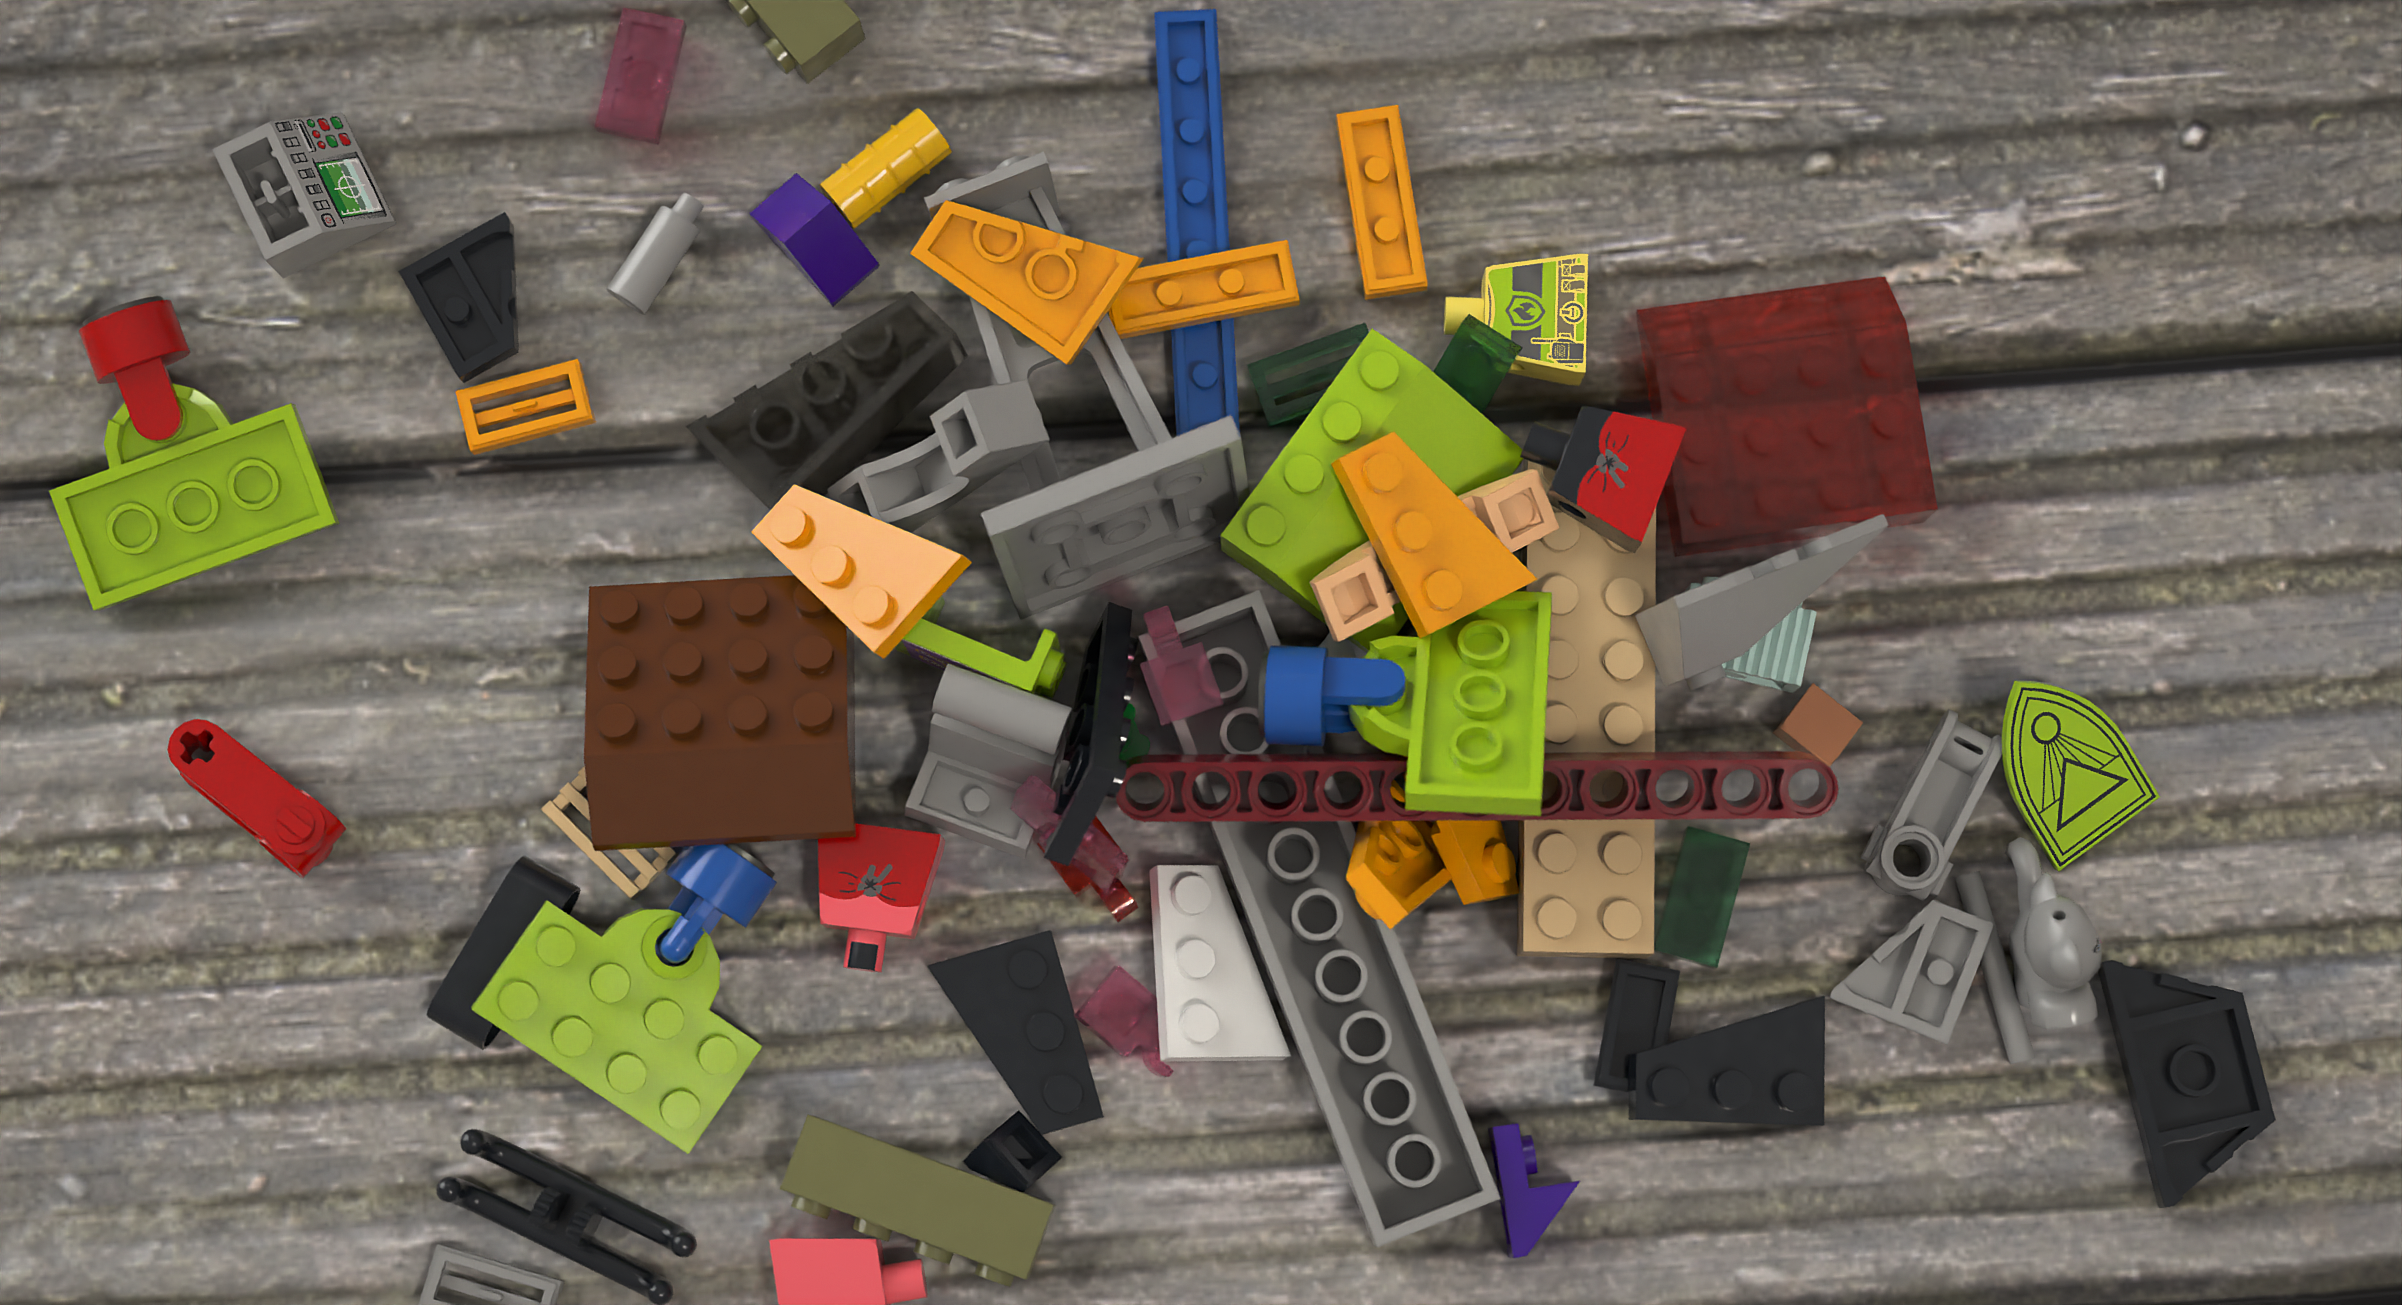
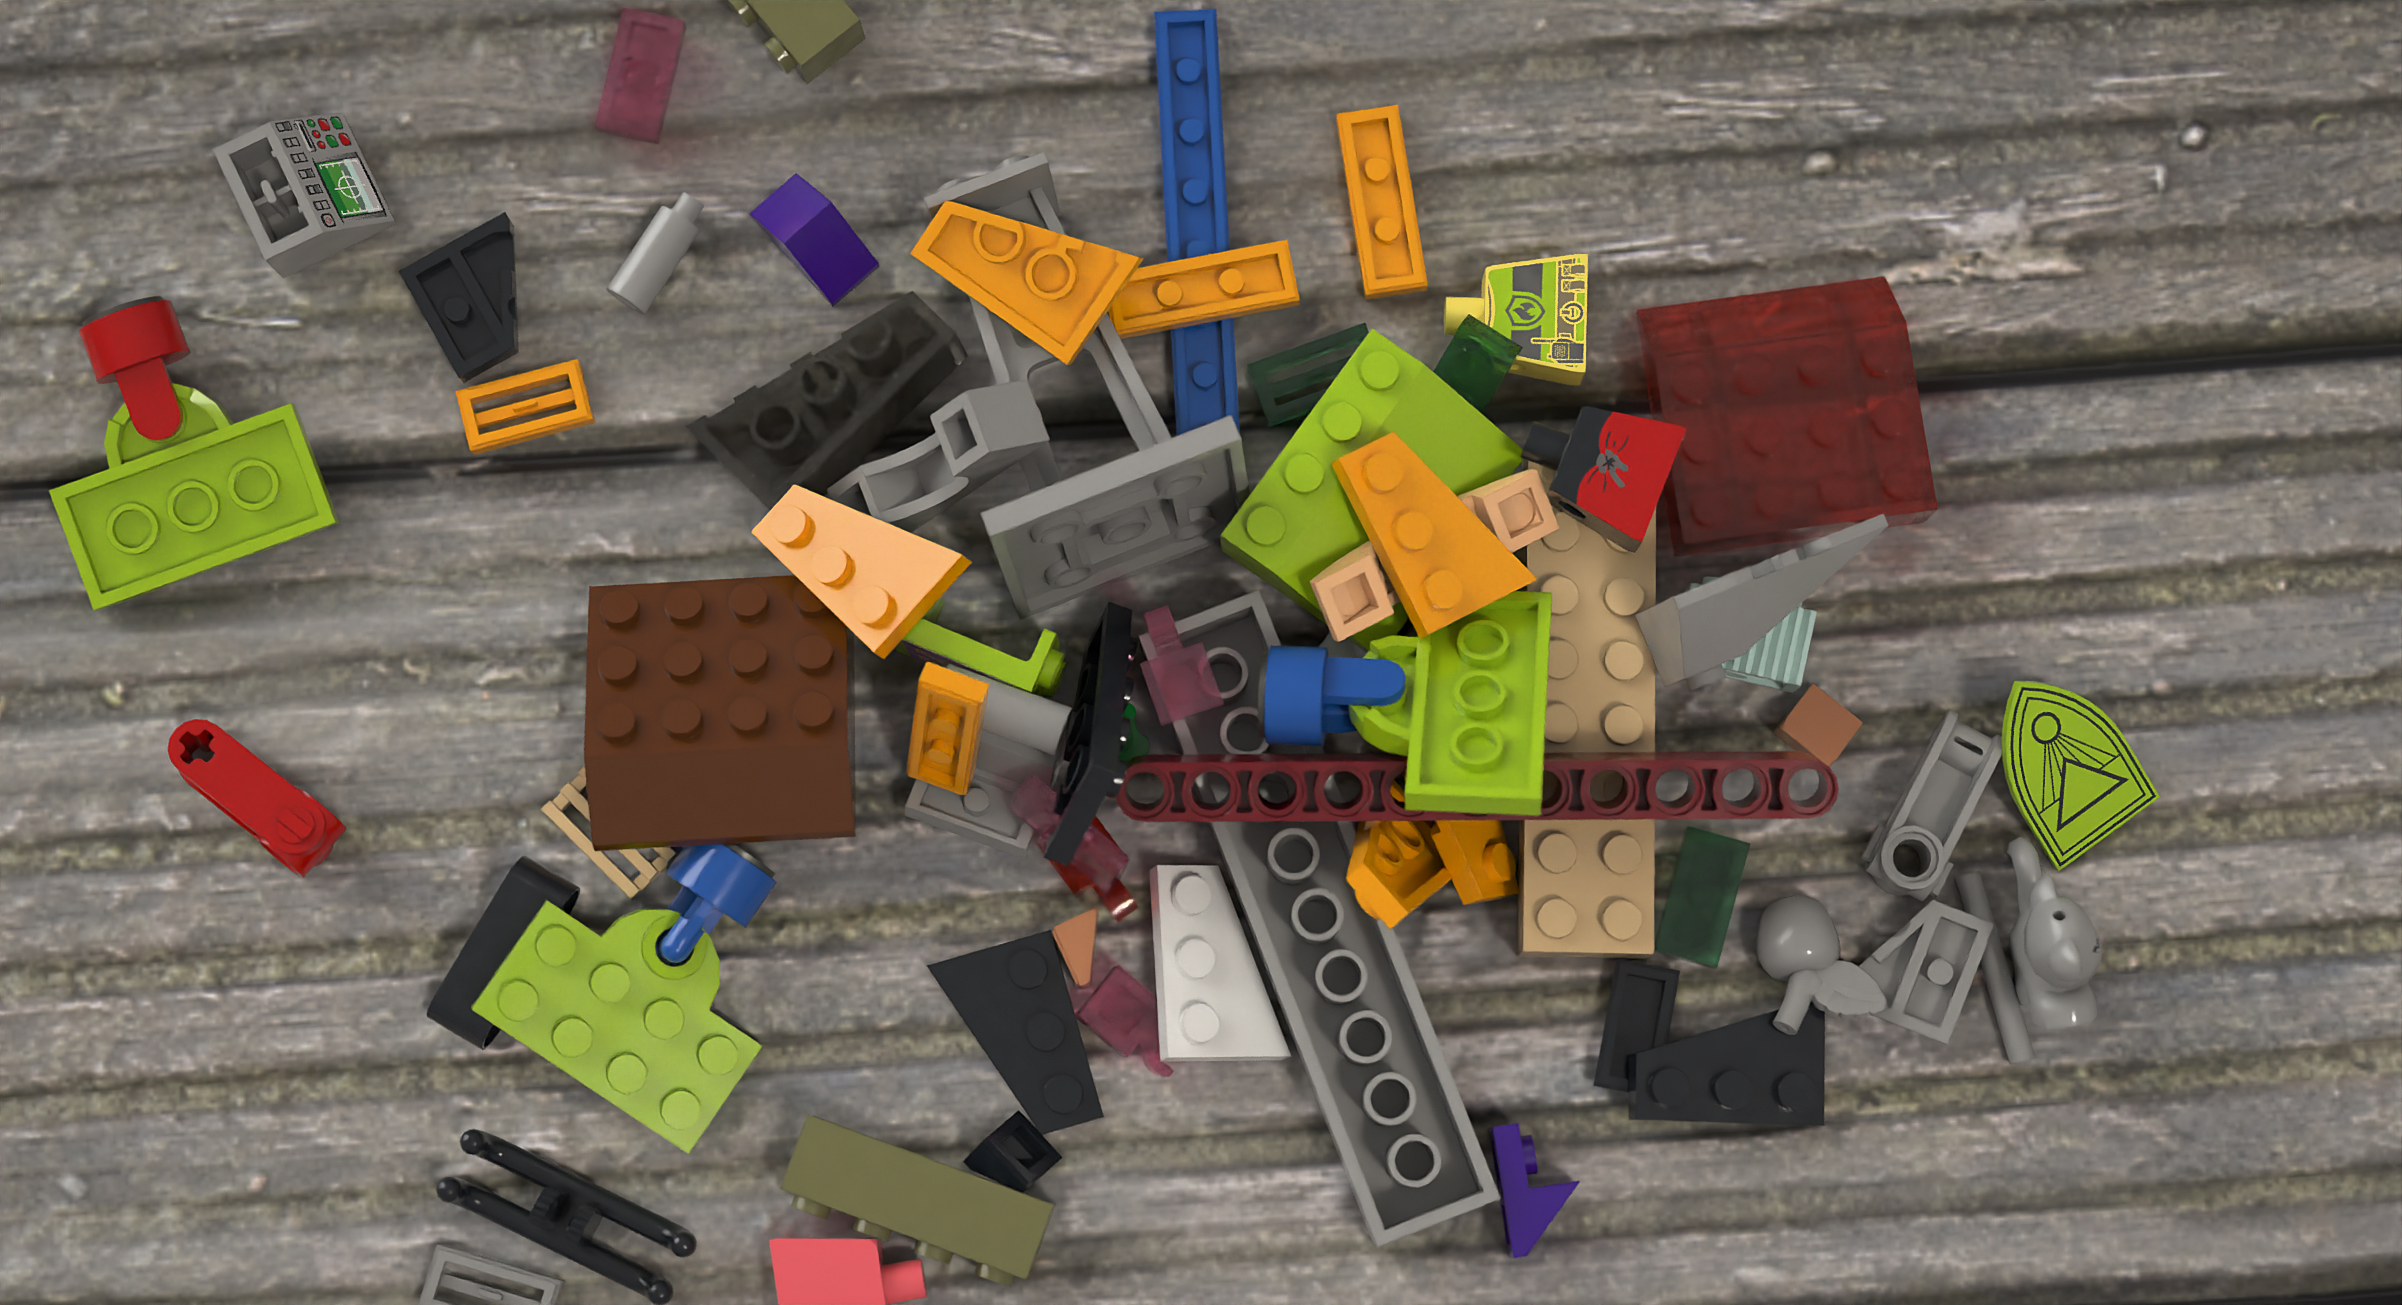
torso [818,823,945,973] -> none
yellow axle [819,108,952,229] -> none
black wing [2098,960,2276,1208] -> none
none -> light orange tile [906,662,990,795]
none -> nougat slope [1052,907,1099,990]
none -> light grey piece [1756,895,1887,1035]

